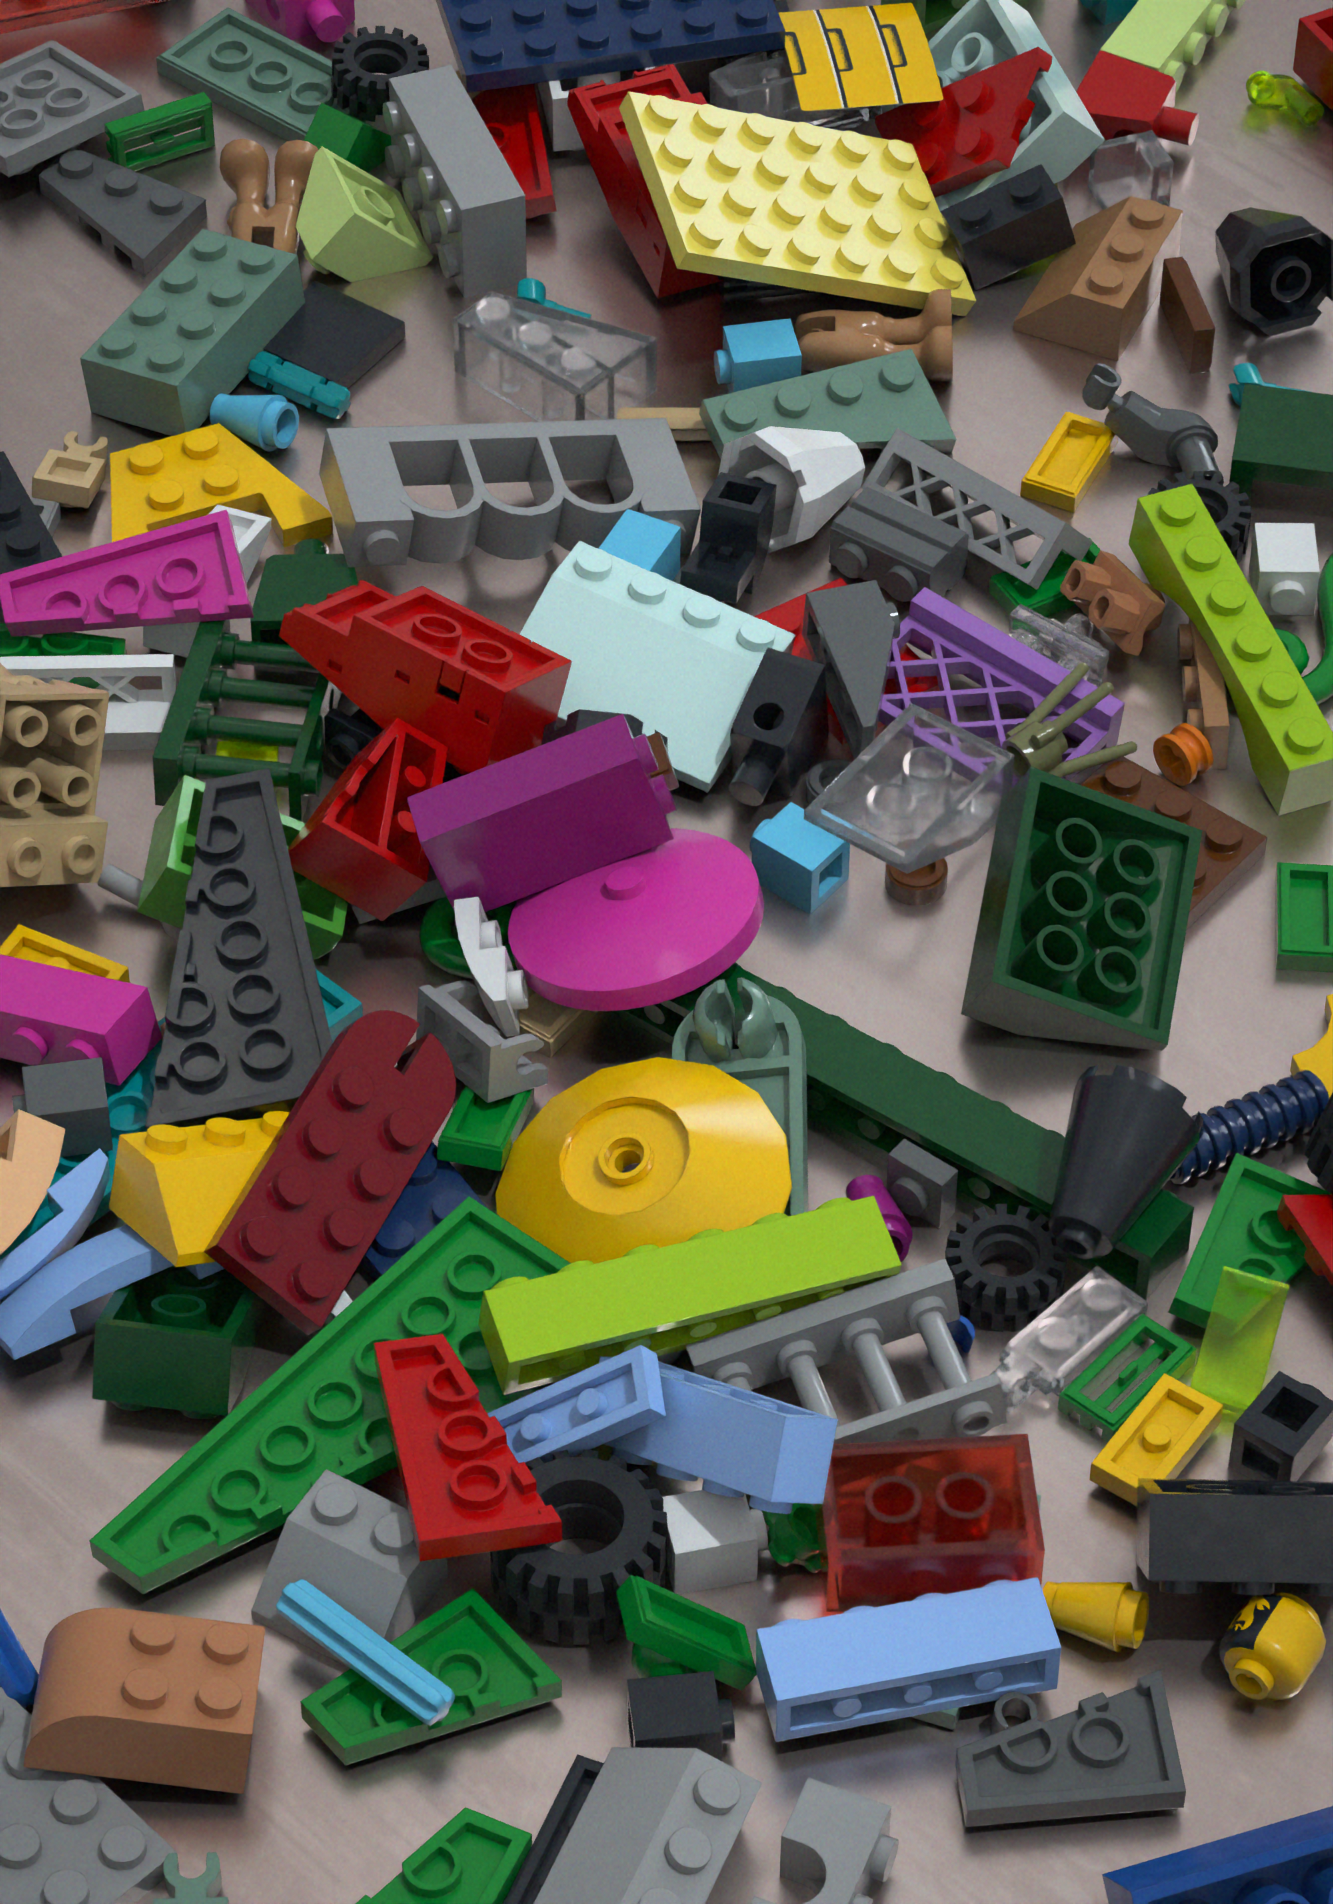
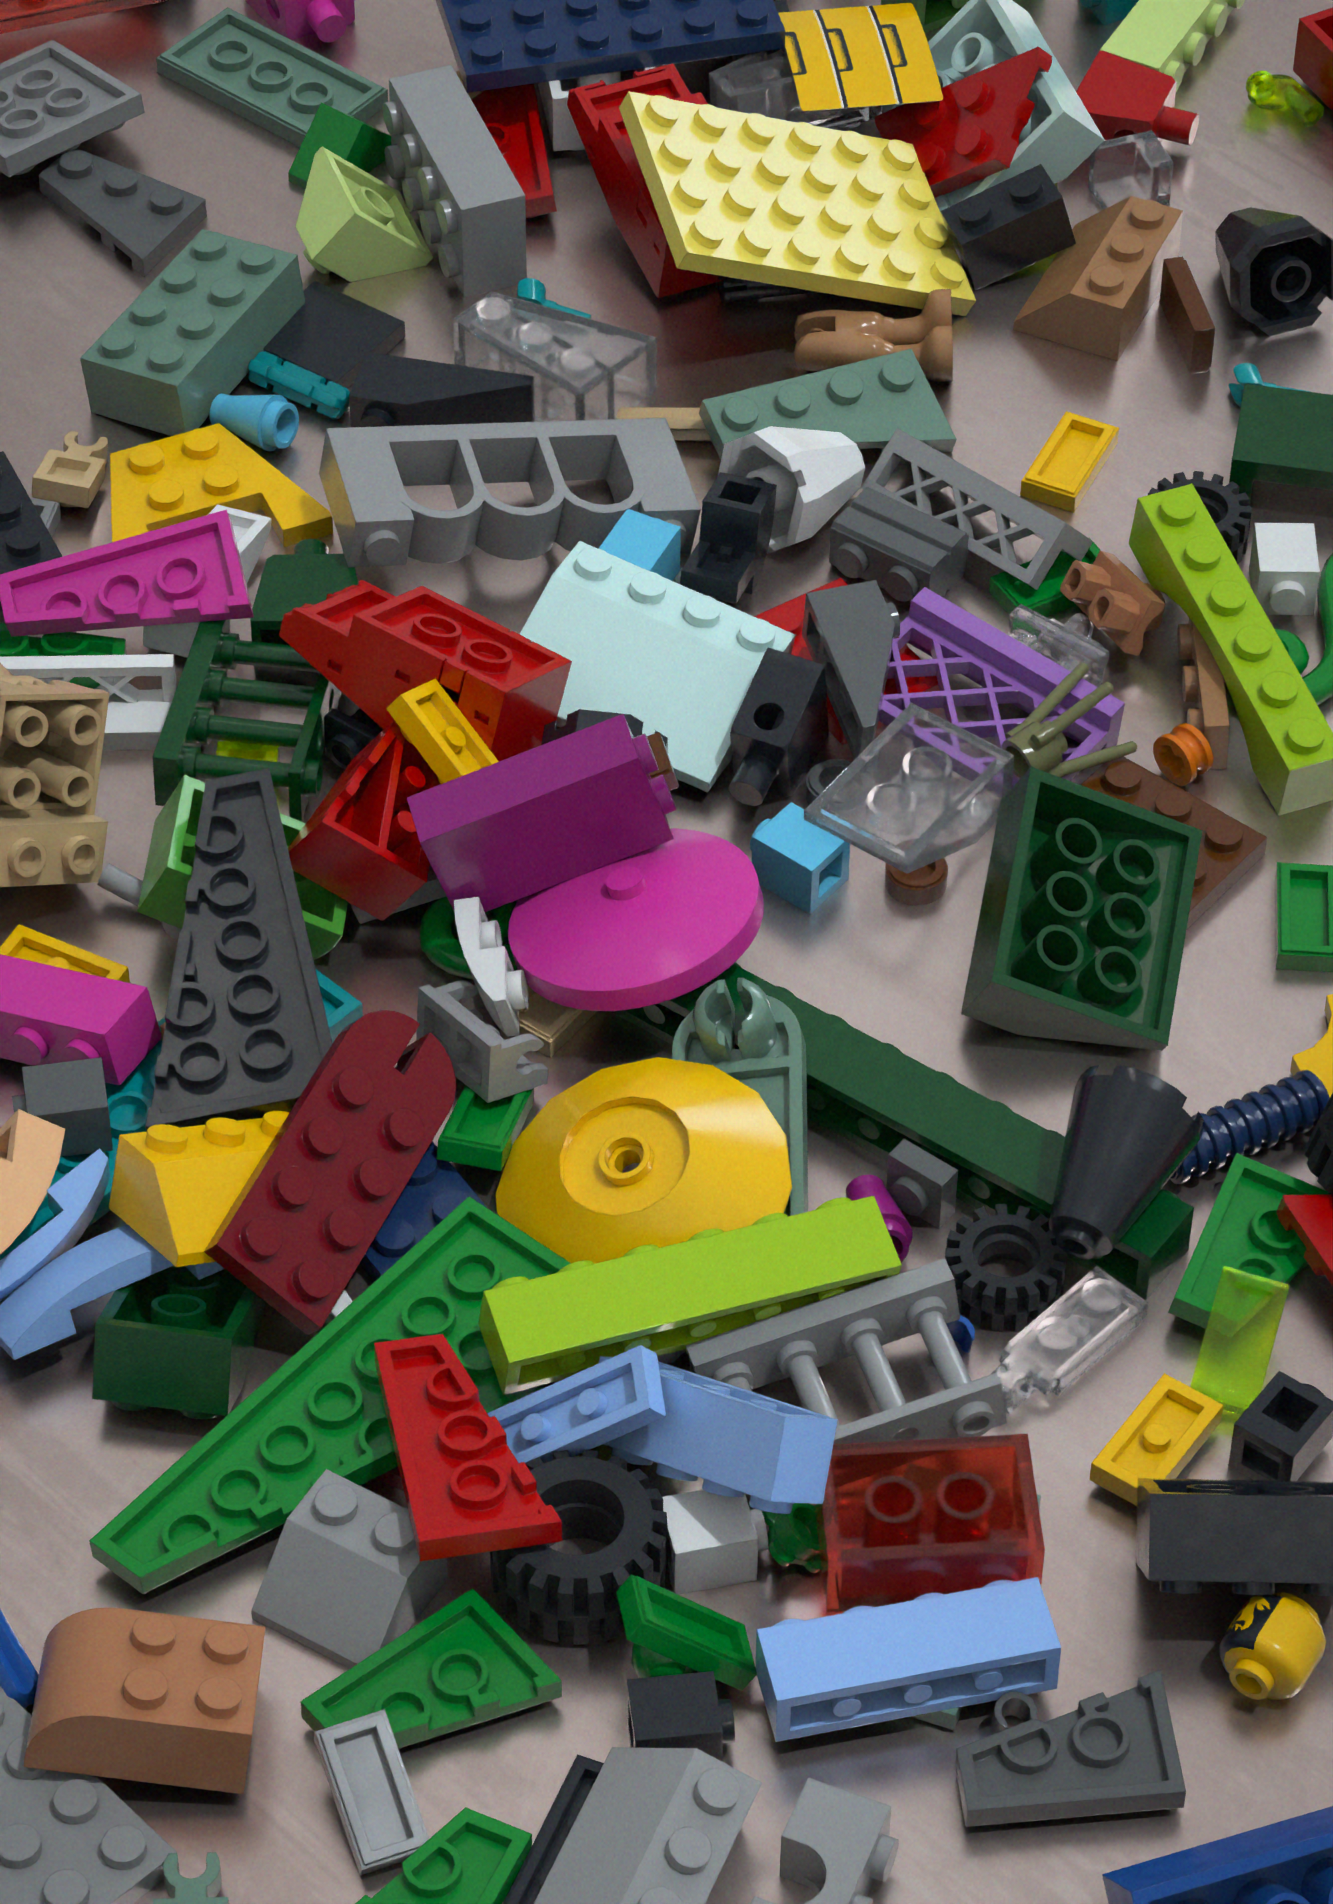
green tile [104,92,215,171] -> none
medium nougat piece [219,139,319,255] -> none
medium azure axle [276,1579,455,1725] -> none
black tyre [331,26,429,122] -> none
medium azure brick [714,318,802,393] -> none
yellow cone [1042,1581,1149,1653] -> none
green tile [1058,1313,1197,1442] -> none
dark grey arm [1082,363,1224,484] -> none
none -> light grey tile [313,1709,429,1876]
none -> black slope [349,352,535,427]
none -> yellow plate [386,678,499,784]

